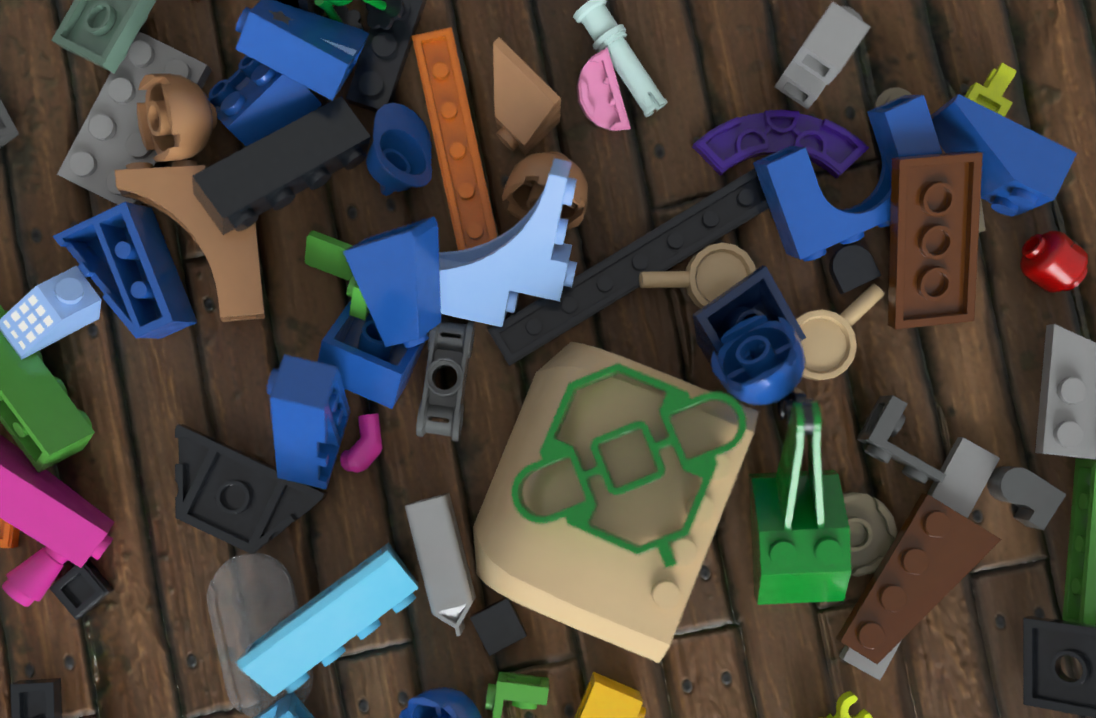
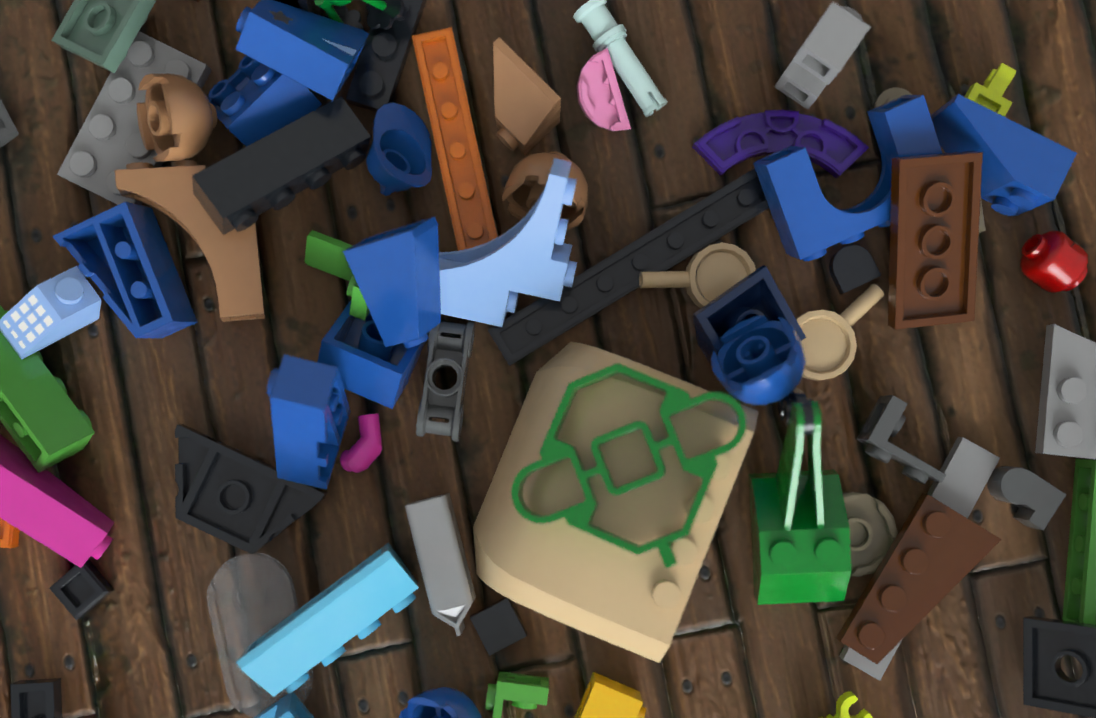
dark pink cone [2,546,68,607] -> none

